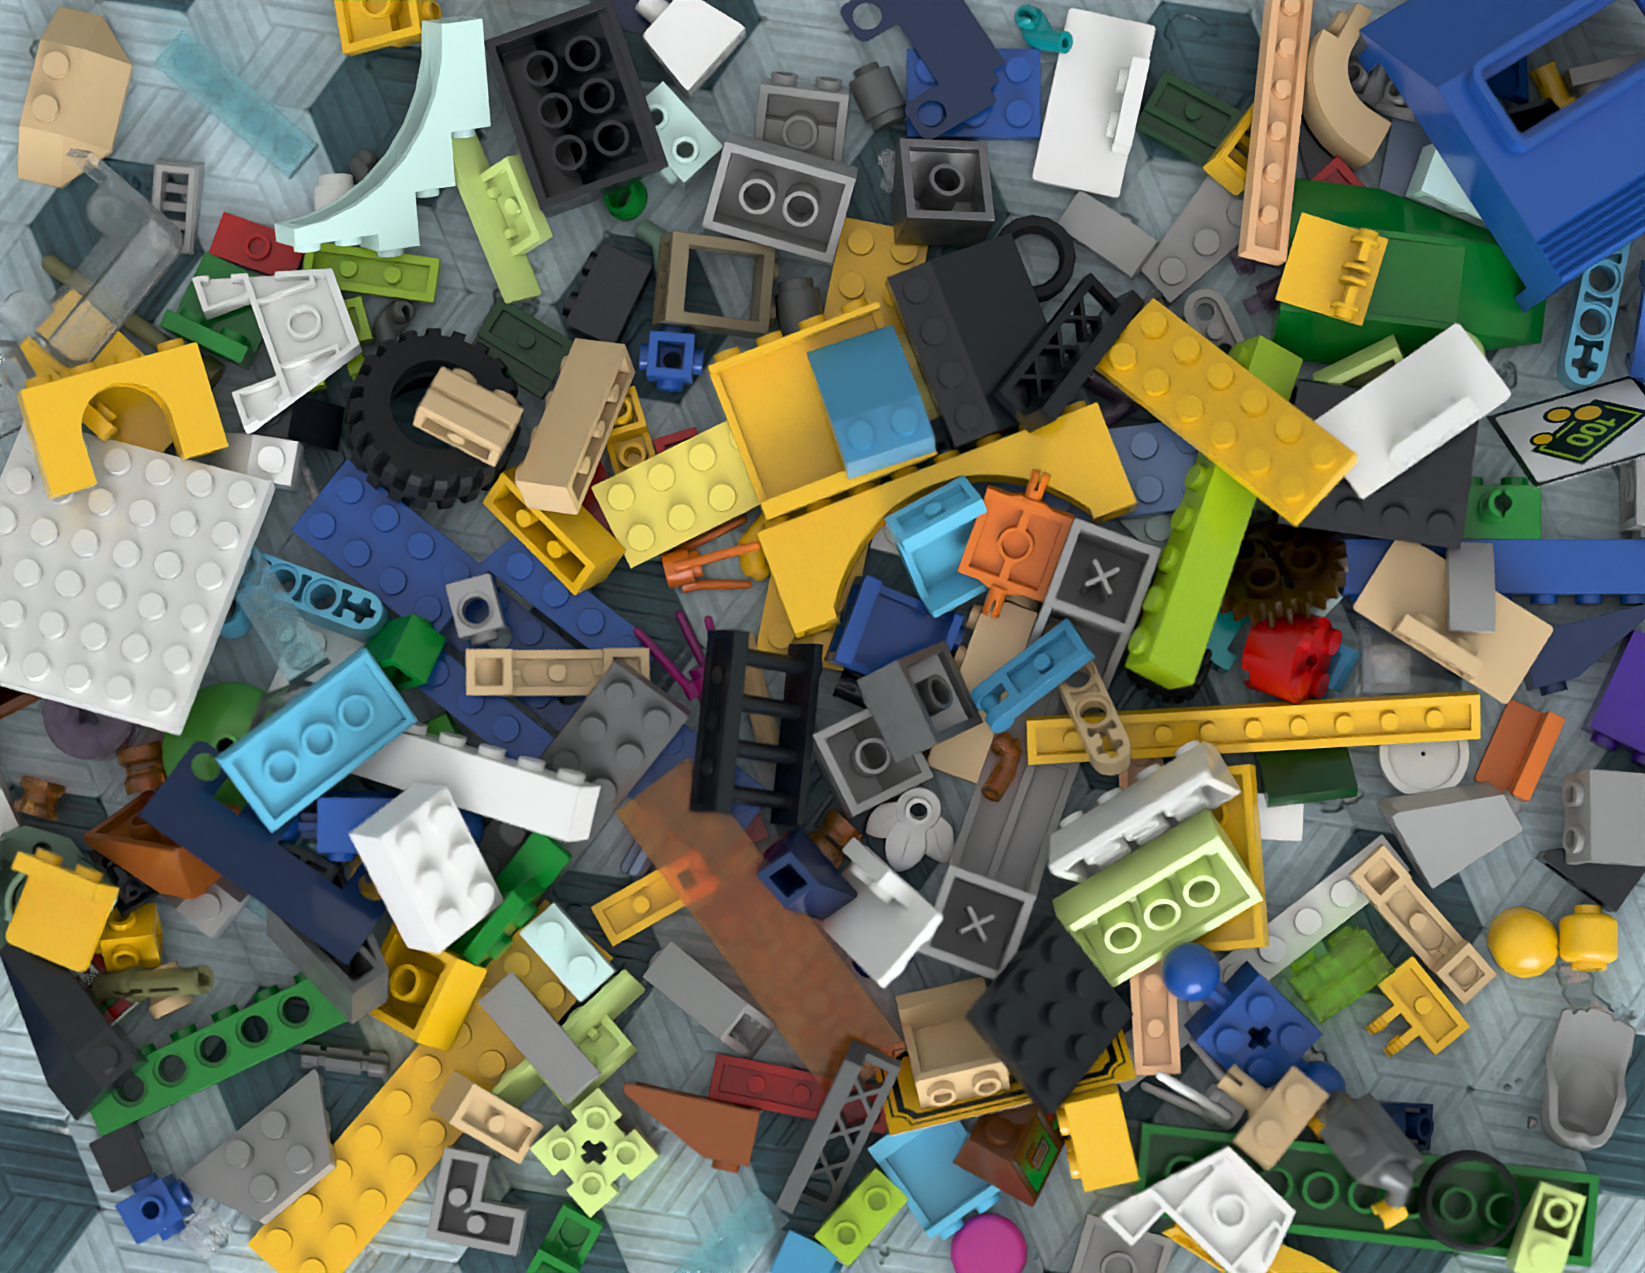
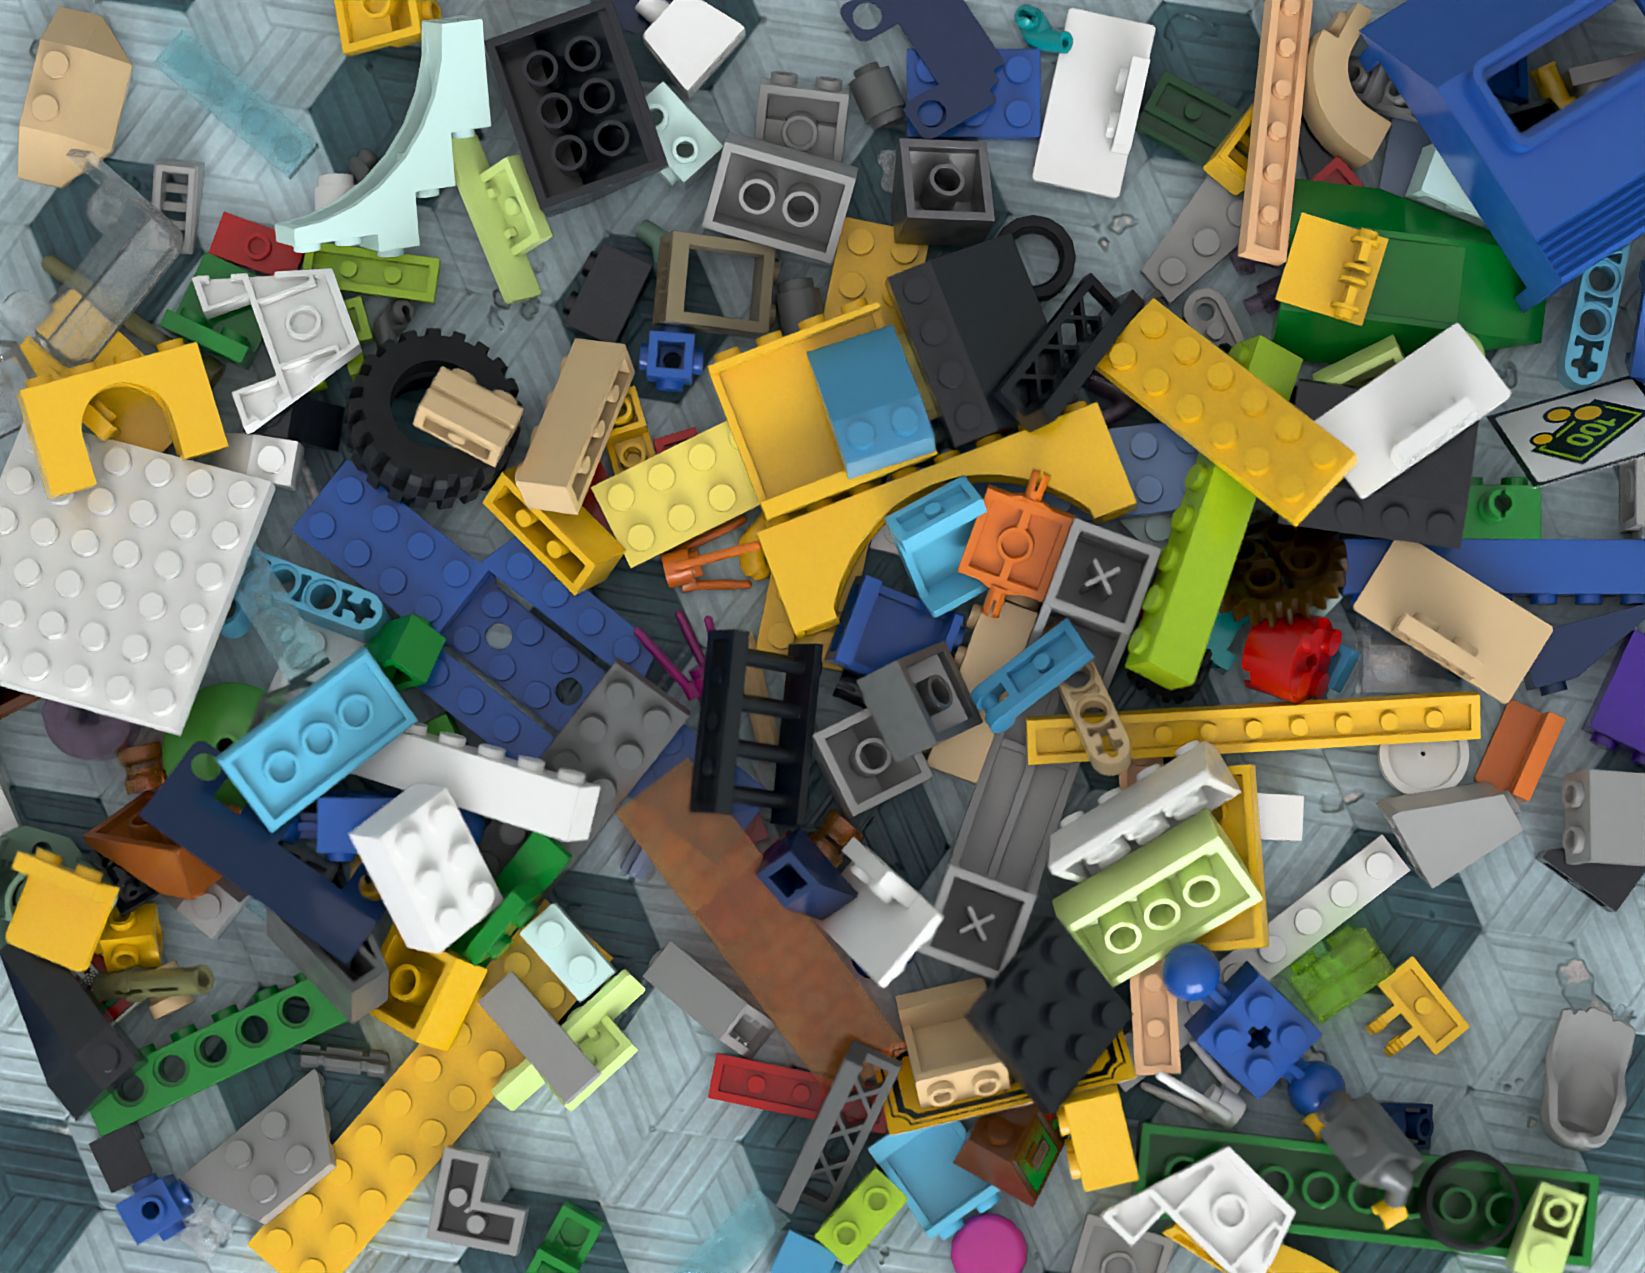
clear orange wheel [13,774,67,821] -> none
tan panel [430,1070,544,1164] -> none
light grey brick [445,573,507,646] -> none
tan slope [466,648,650,696] -> none
dark green plate [471,297,573,400] -> none
yellowish green brick [530,1086,661,1217] -> none
yellow plate [591,849,724,947] -> none
green plate [604,180,648,221] -> none
dark orange slope [623,1080,762,1173] -> none
white plate [866,786,954,872] -> none
clear orange arm [981,732,1023,802] -> none
light grey slope [1057,190,1159,280] -> none
tan brick [1217,1063,1329,1172] -> none
dark green tile [1254,747,1358,808] -> none
tan slope [1348,844,1497,1005] -> none
light grey slope [1445,542,1495,633] -> none
yellow hair [1486,905,1559,979] -> none
yellow head [1559,905,1619,972] -> none

